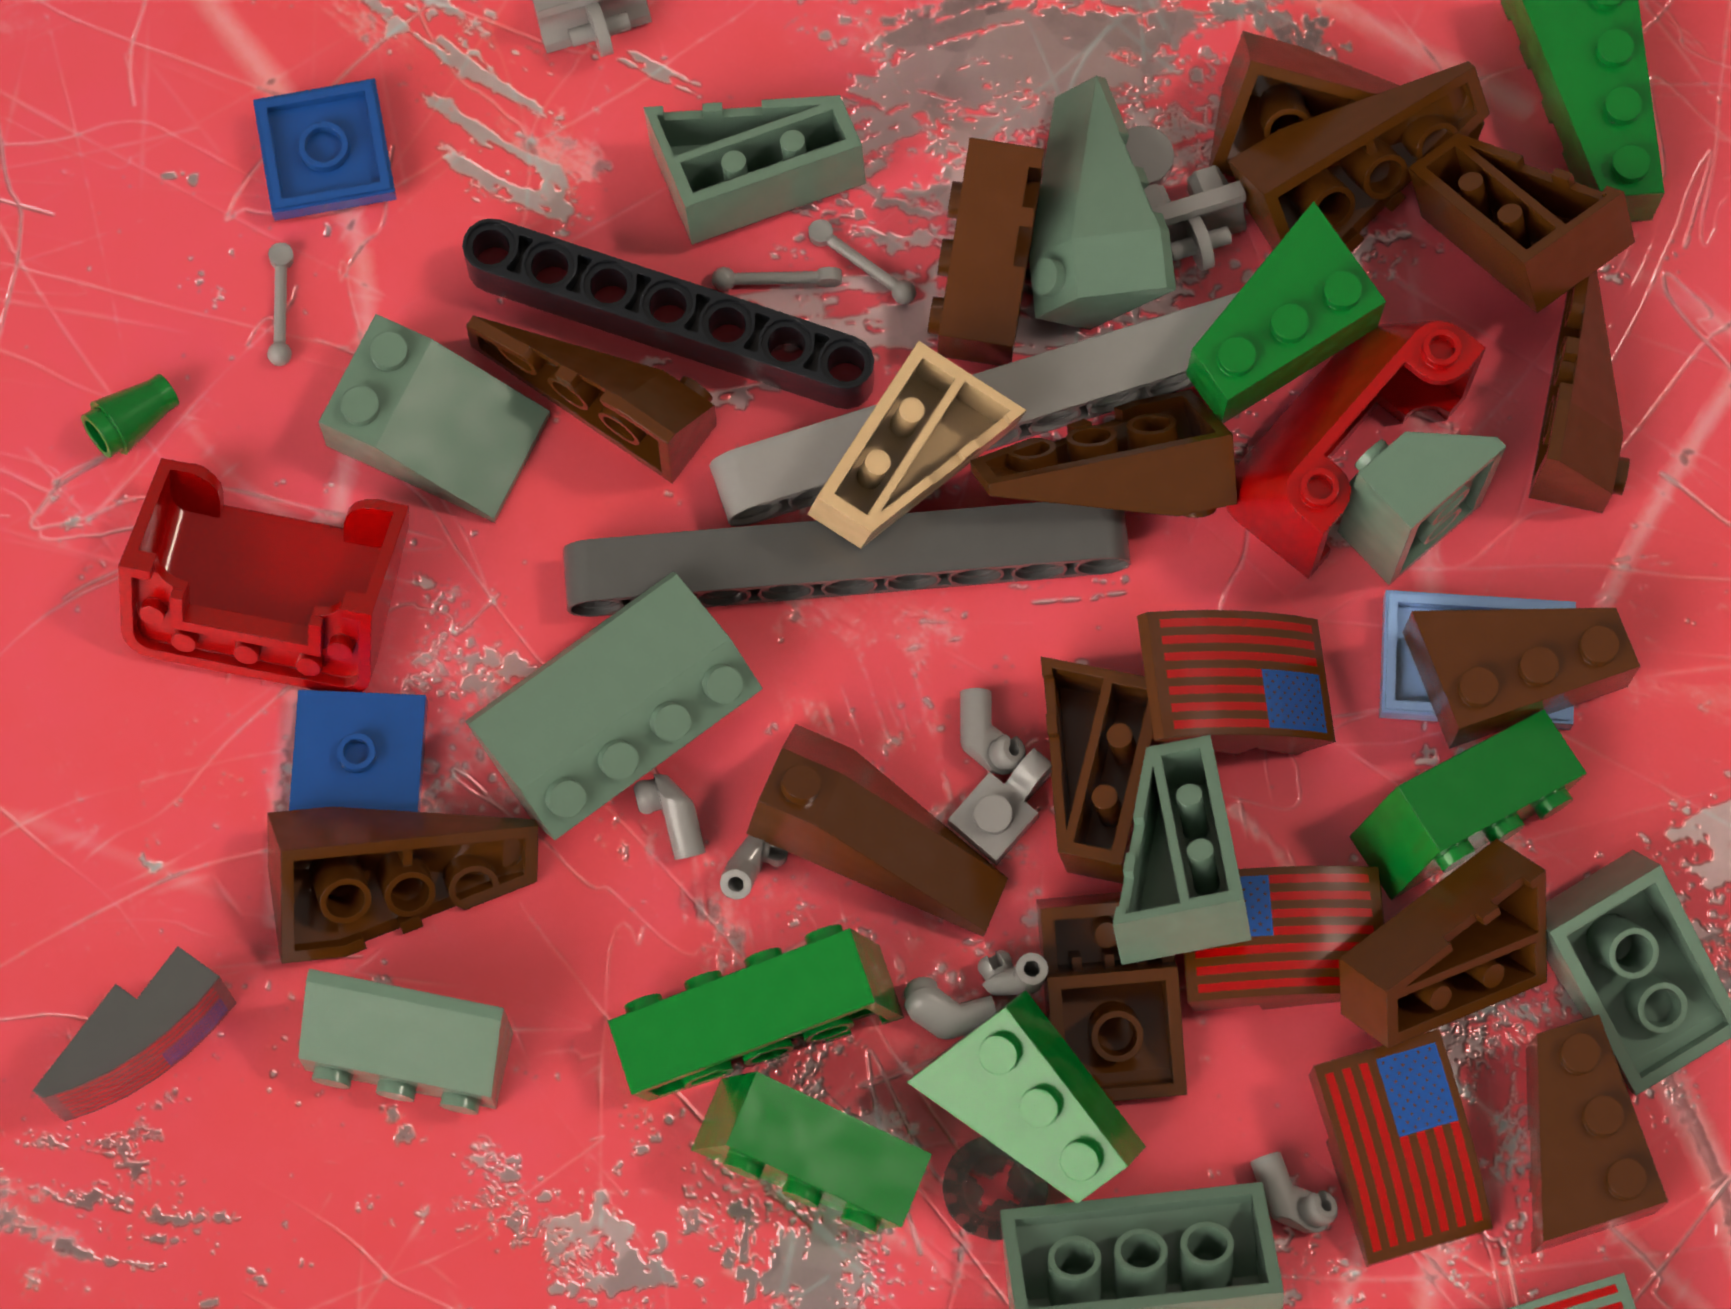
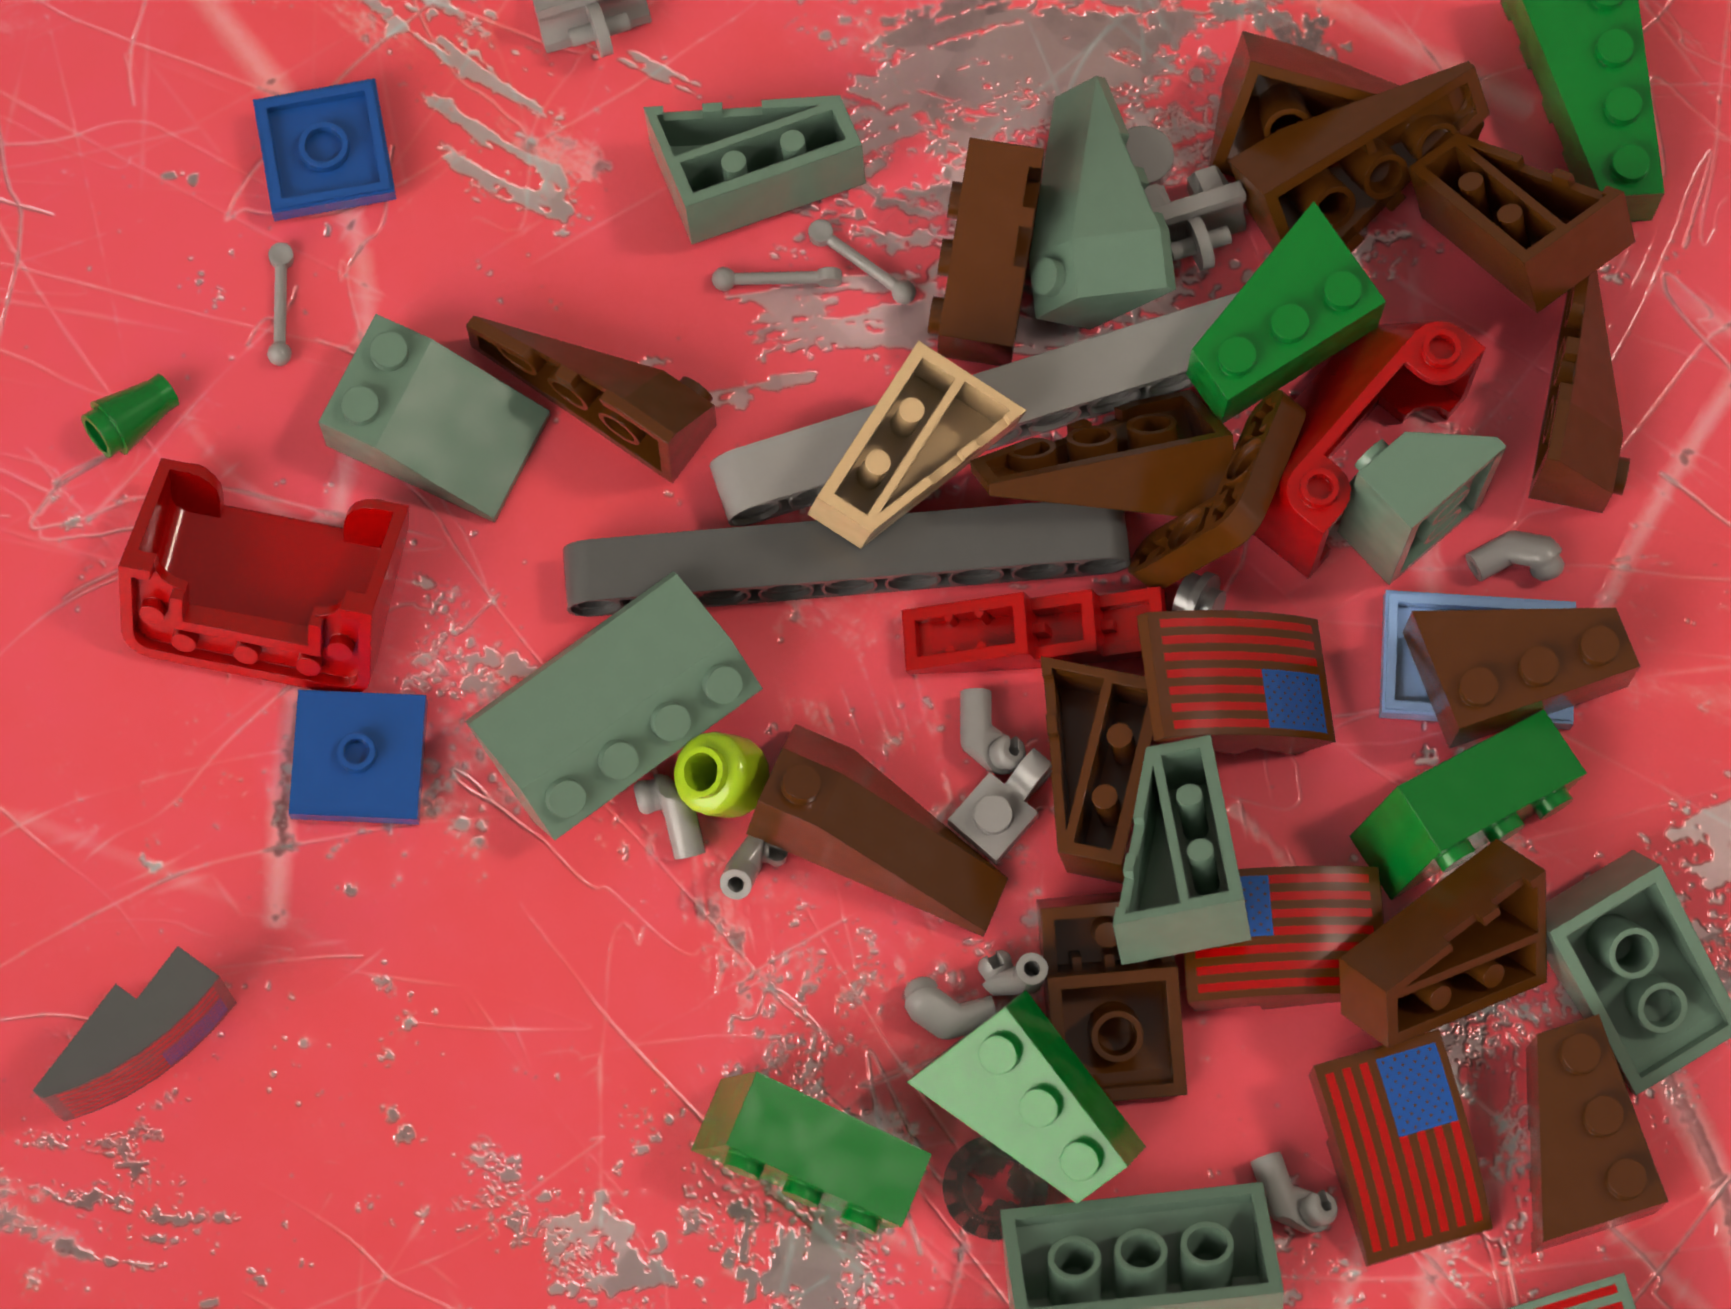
reddish brown wedge [267,806,538,963] -> none
sand green slope [298,969,513,1115] -> none
black beam [462,218,874,409] -> none
green wedge [608,924,904,1101] -> none
none -> lime head [674,732,769,818]
none -> red slope [901,586,1168,674]
none -> reddish brown beam [1128,390,1306,589]
none -> flat silver plate [1172,572,1226,611]
none -> light grey arm [1465,530,1565,581]

